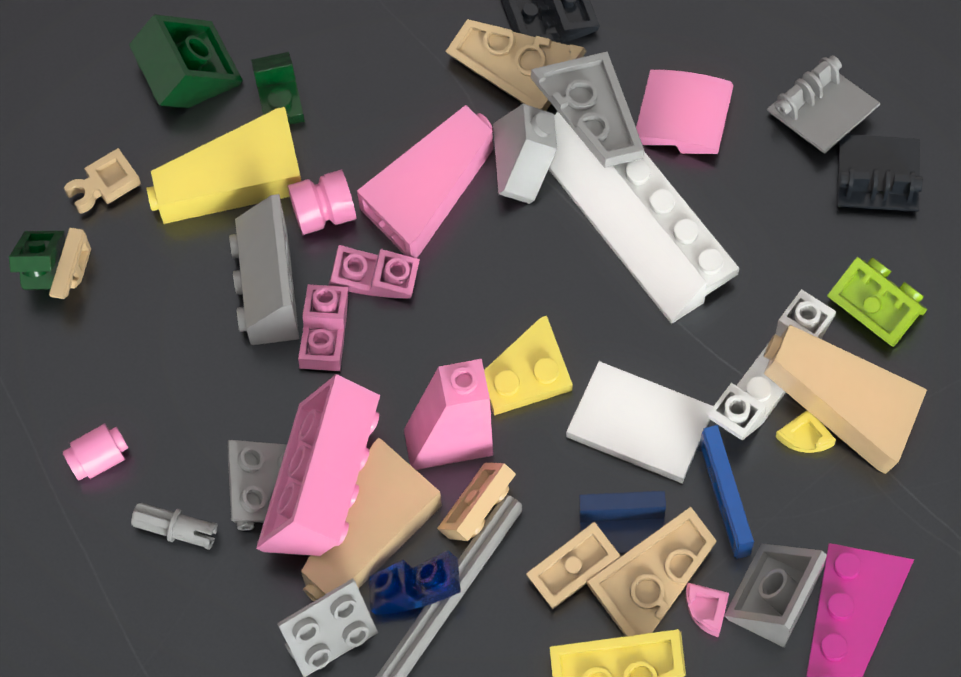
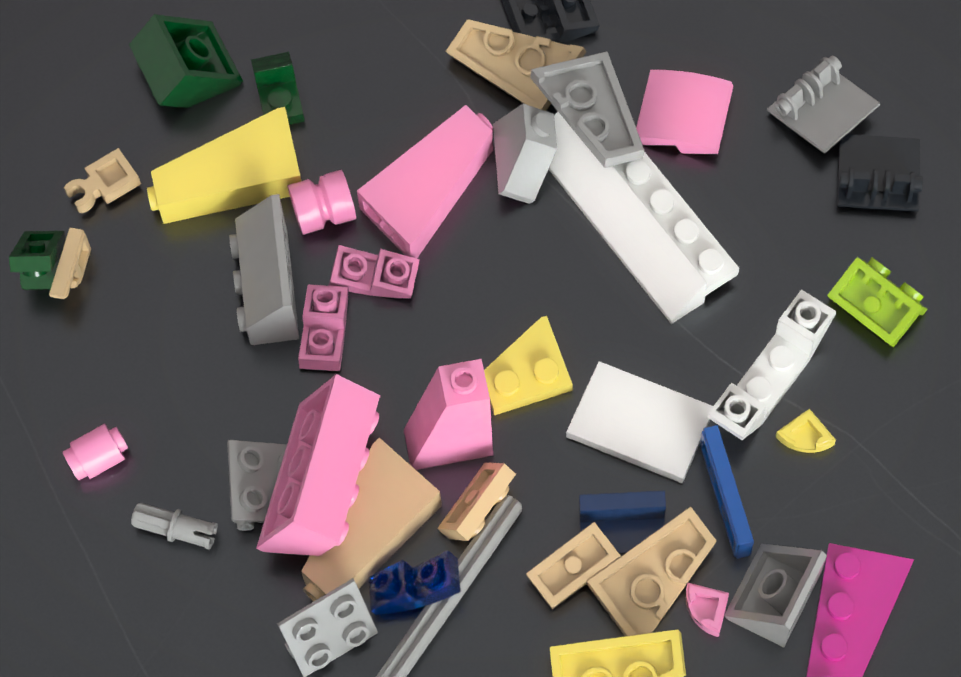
tan slope [764,325,927,474] -> none

